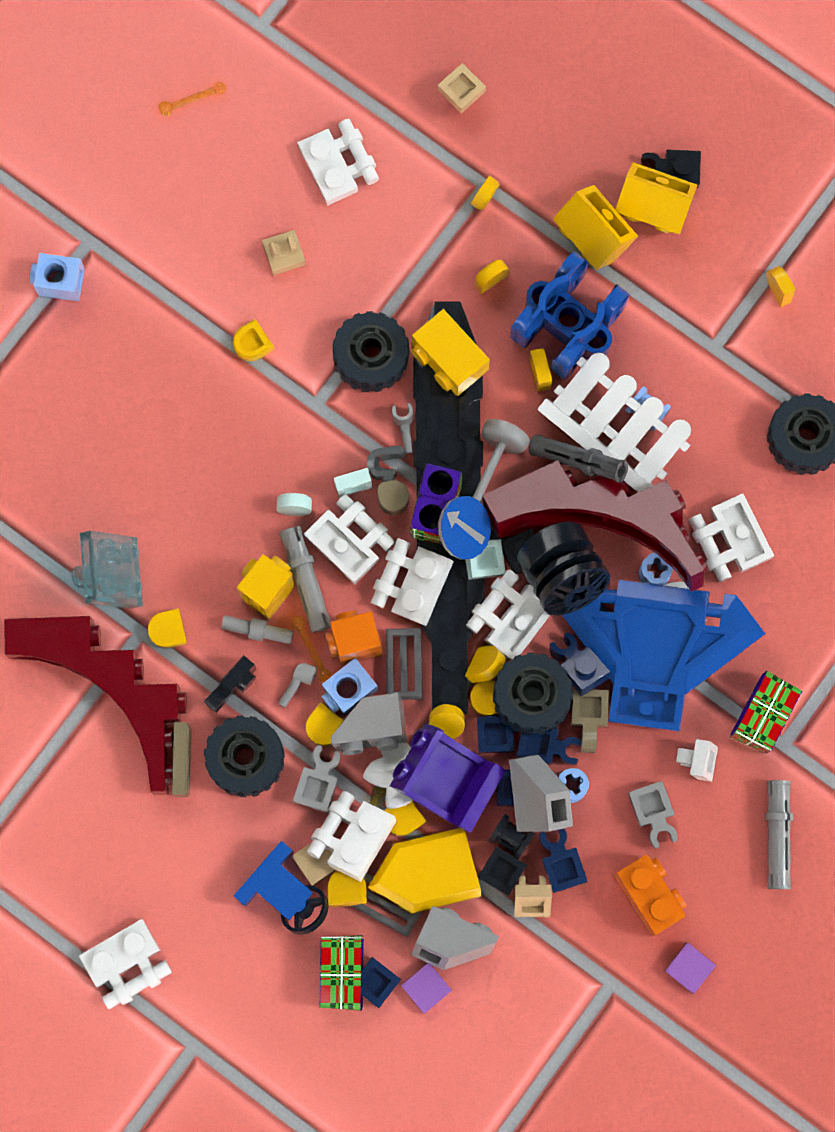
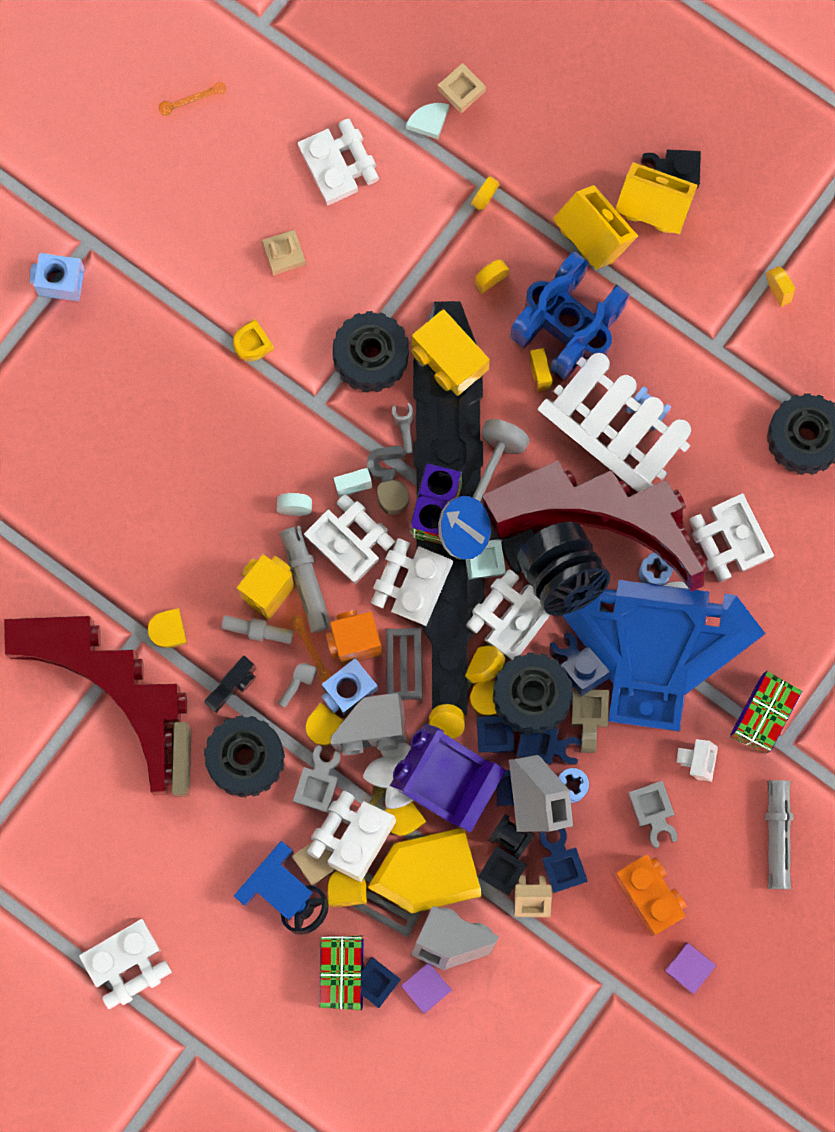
clear light blue plate [72,530,143,609] -> none
dark grey pin [529,434,628,482] -> none
none -> light aqua tile [406,103,449,139]

